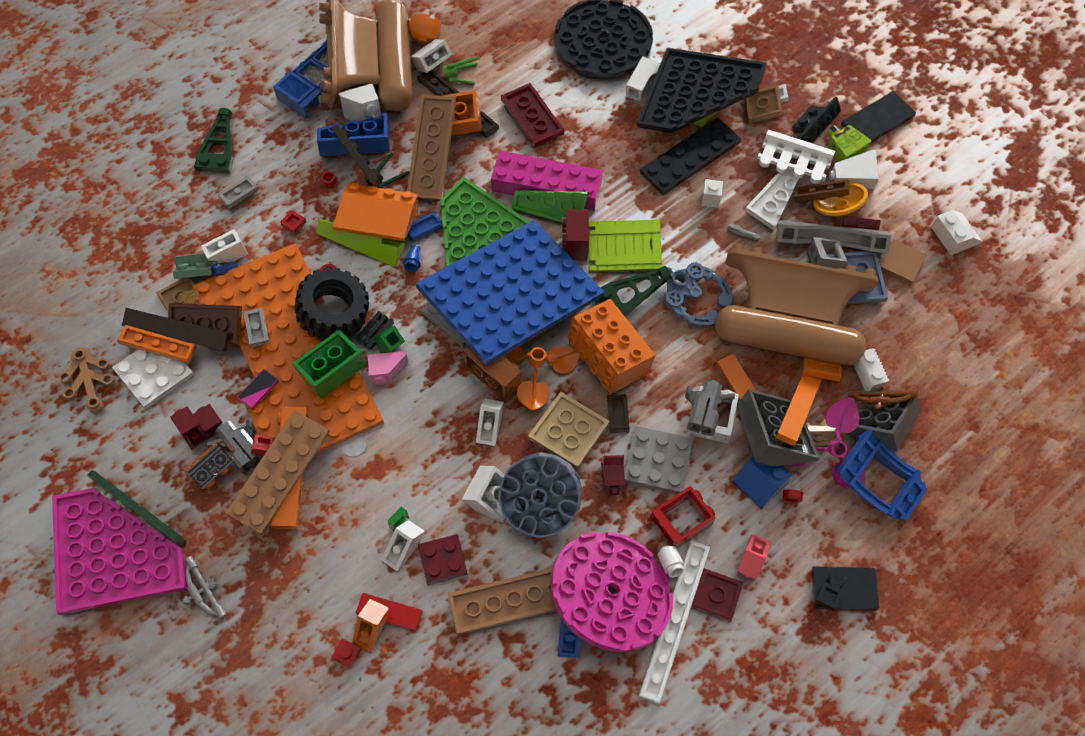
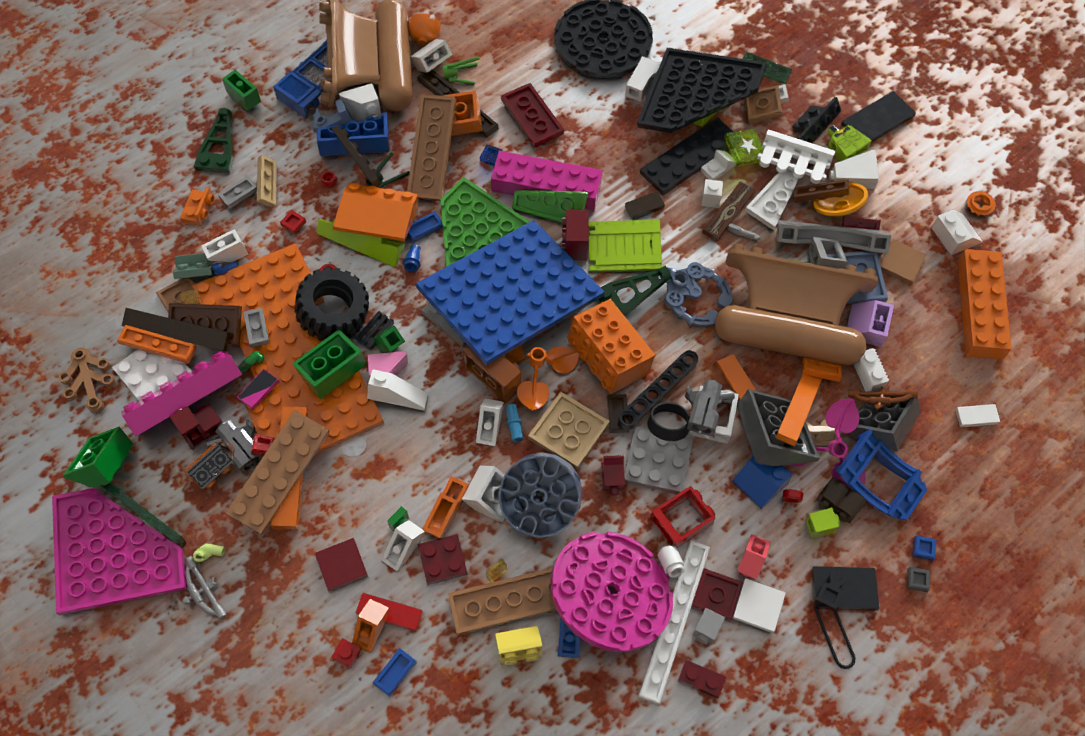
none -> green slope [62,426,133,488]
none -> dark pink brick [121,351,242,437]
none -> orange bracket [180,187,214,226]
none -> yellowish green arm [193,544,225,562]
none -> green brick [222,70,261,111]
none -> green arm [238,351,264,374]
none -> tan plate [257,155,277,208]
none -> sand blue tile [312,99,354,134]
none -> dark red tile [315,538,368,592]
none -> white slope [367,369,428,411]
none -> blue tile [372,648,417,697]
none -> orange slope [422,476,469,539]
none -> clear blue plate [480,144,503,166]
none -> clear yellow tile [486,559,507,582]
none -> light yellow slope [495,626,542,666]
none -> dark azure axle [505,404,524,443]
none -> black beam [618,350,699,430]
none -> dark brown tile [625,191,665,220]
none -> black tyre [647,402,690,441]
none -> dark red plate [678,660,726,699]
none -> light grey brick [693,608,725,645]
none -> white slope [700,150,738,180]
none -> reddish brown tile [702,181,755,241]
none -> clear neon green tile [724,129,764,166]
none -> white tile [733,578,786,633]
none -> clear green tile [742,51,793,84]
none -> lime brick [805,508,840,539]
none -> black piece [814,605,856,669]
none -> dark brown brick [816,477,866,523]
none -> lavender slope [847,300,894,347]
none -> dark grey tile [907,567,930,592]
none -> blue tile [912,535,936,561]
none -> white tile [955,404,1000,427]
none -> orange brick [958,249,1012,360]
none -> orange gear [966,191,996,217]

